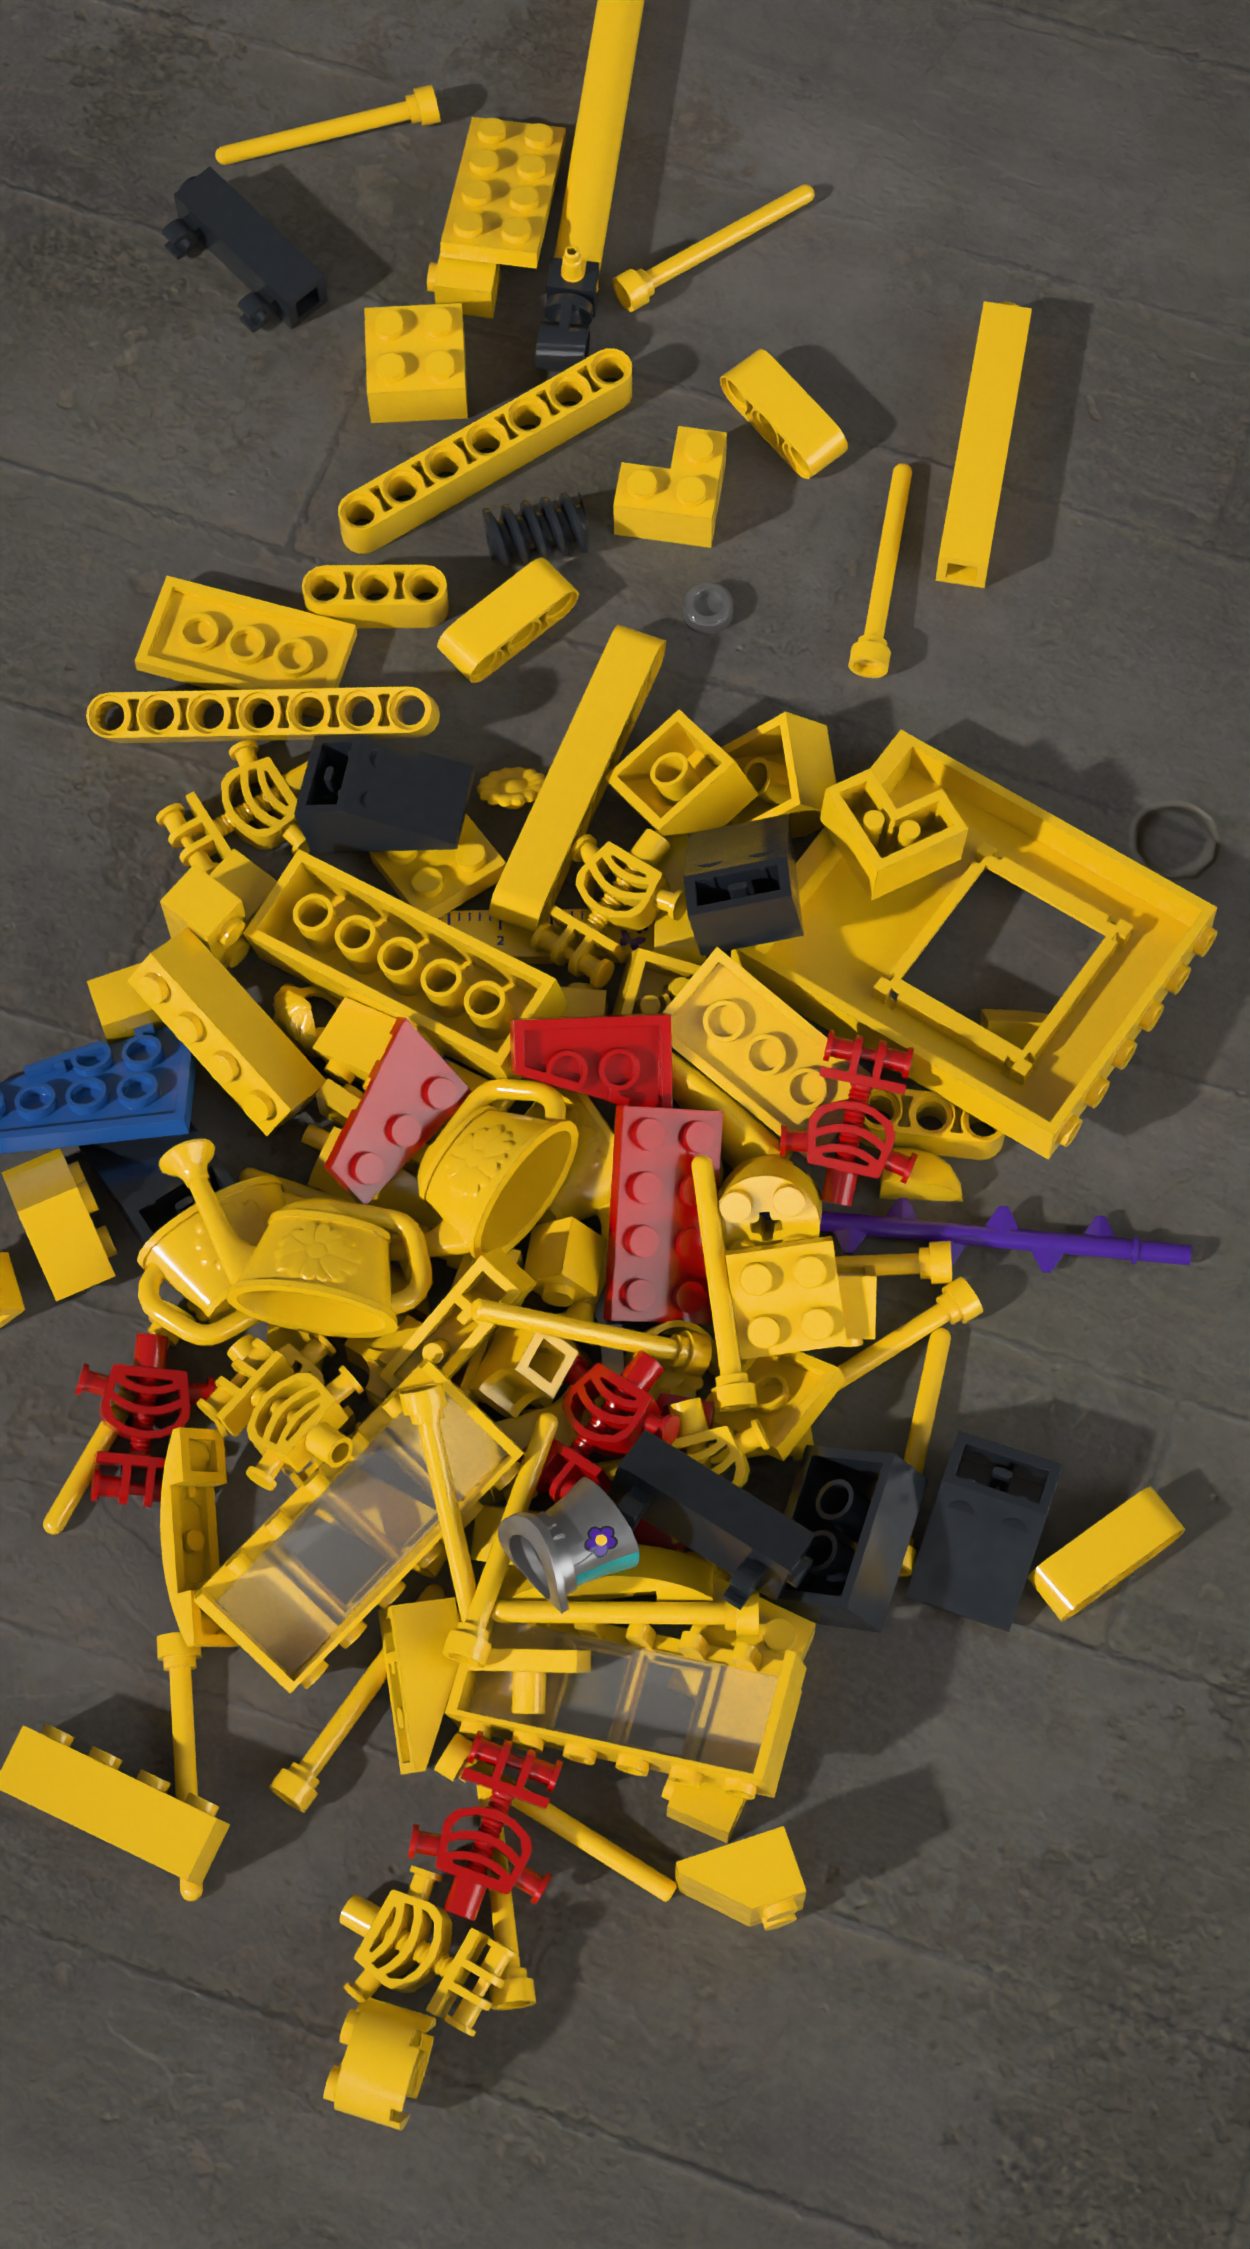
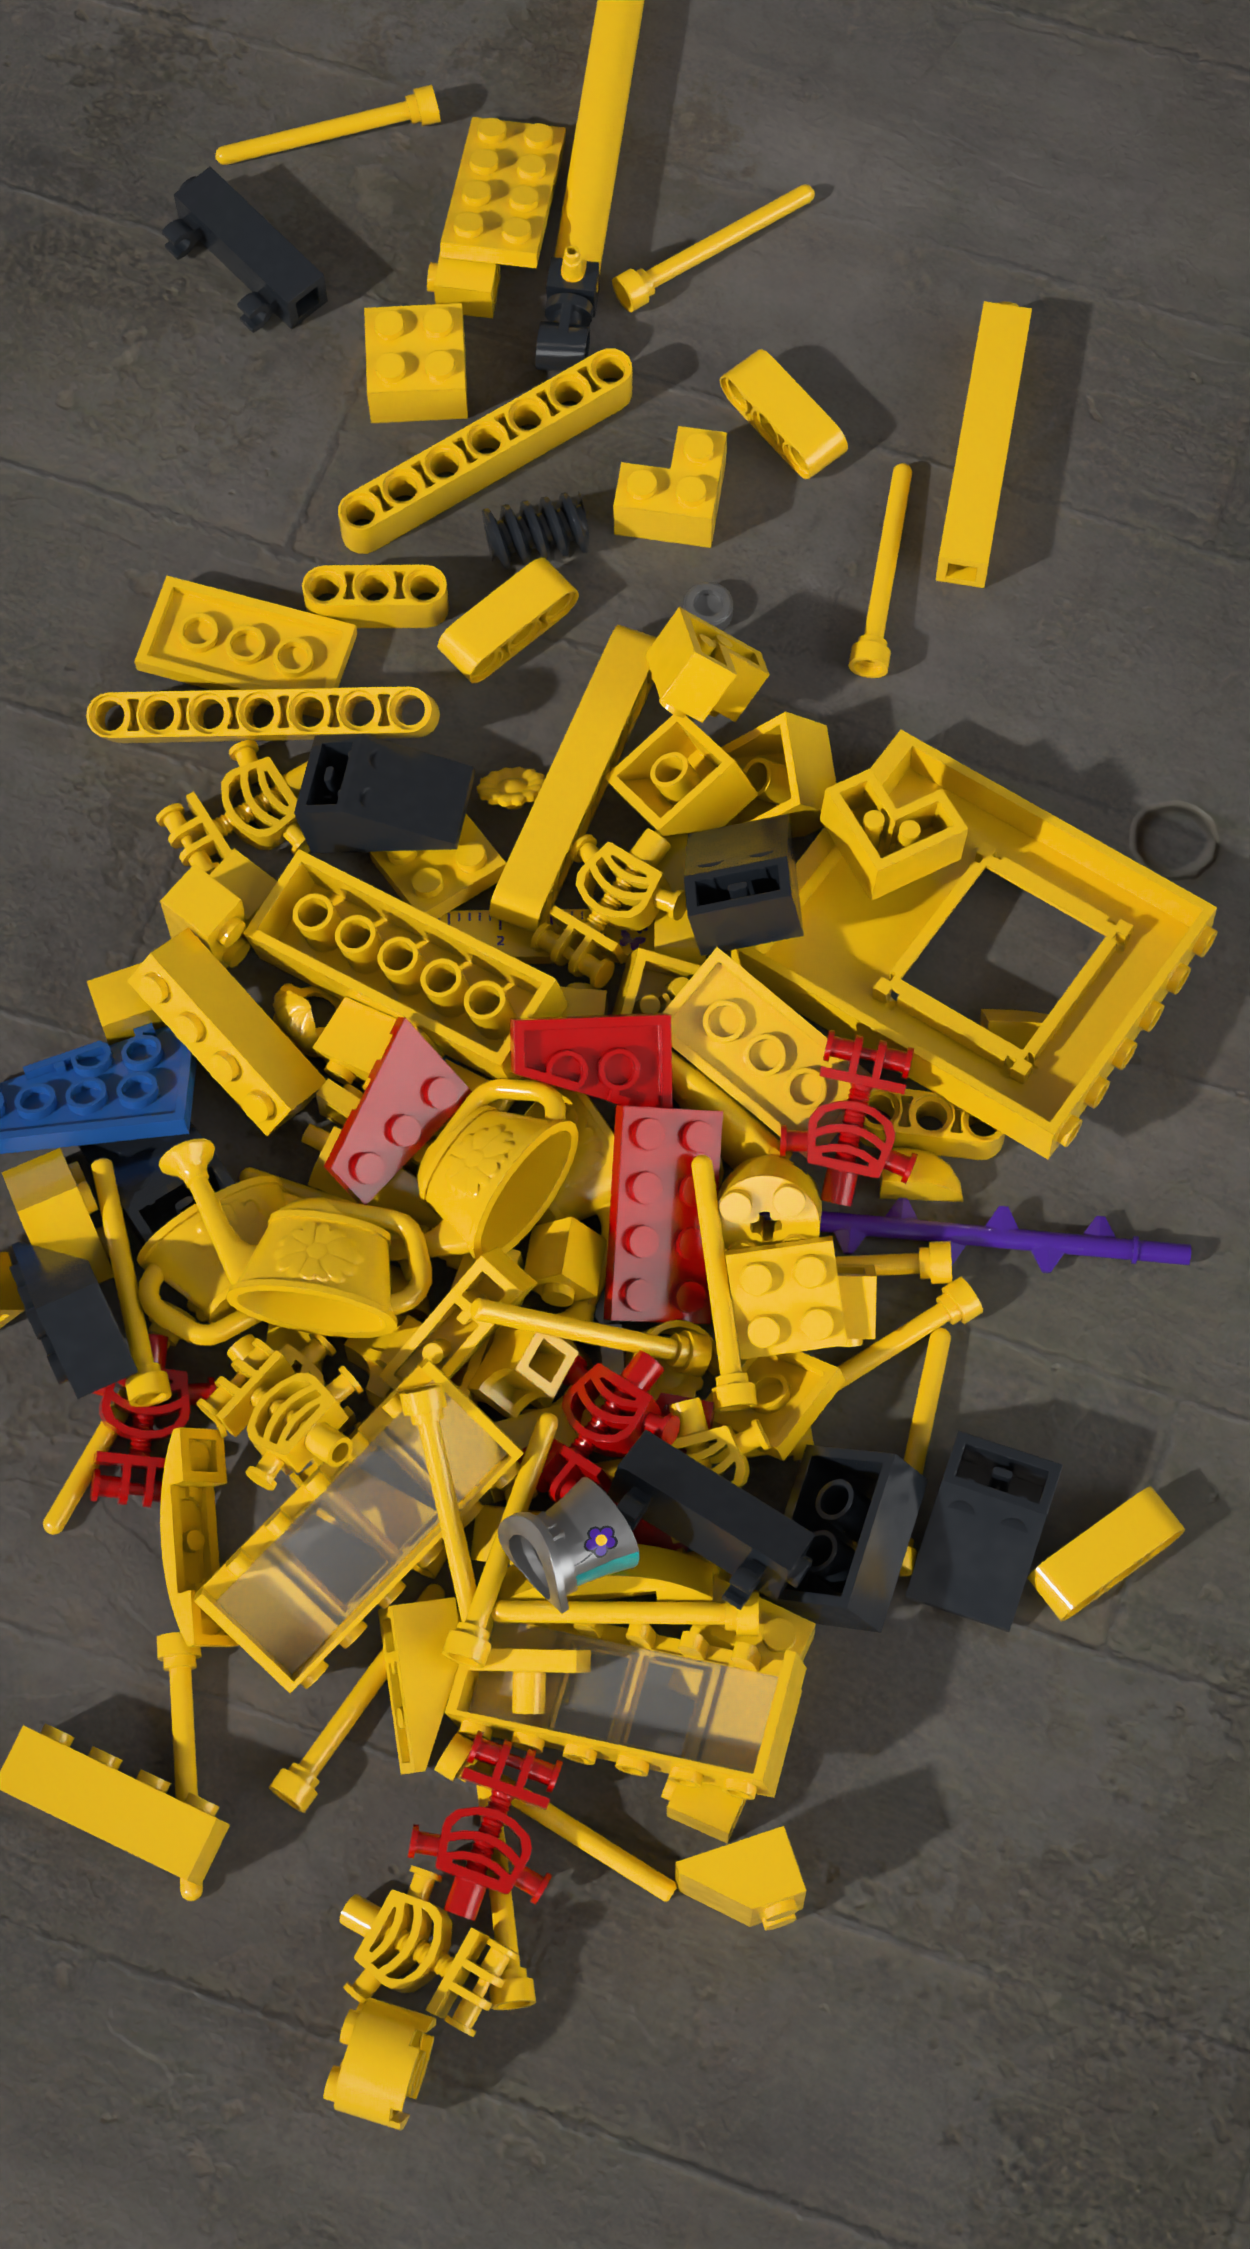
none -> black slope [9,1242,138,1399]
none -> yellow piece [91,1158,172,1407]
none -> yellow brick [645,607,770,723]

